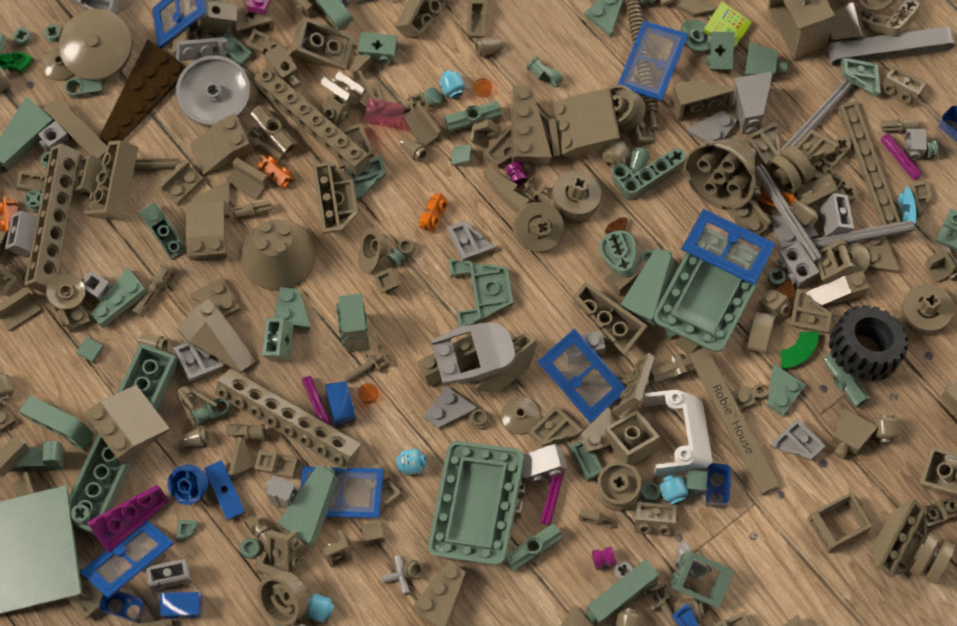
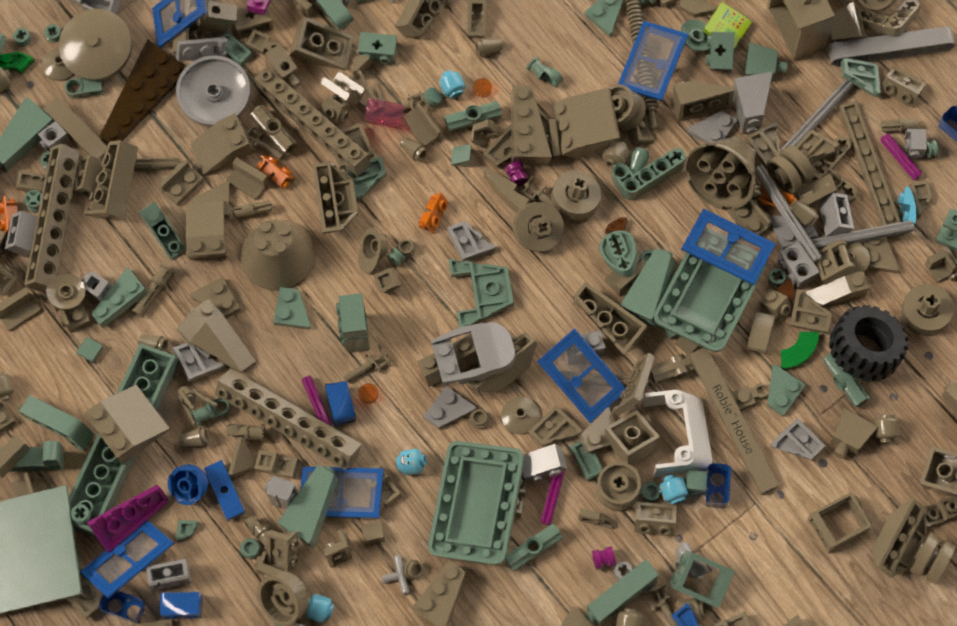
sand green brick [262,318,294,362] -> none

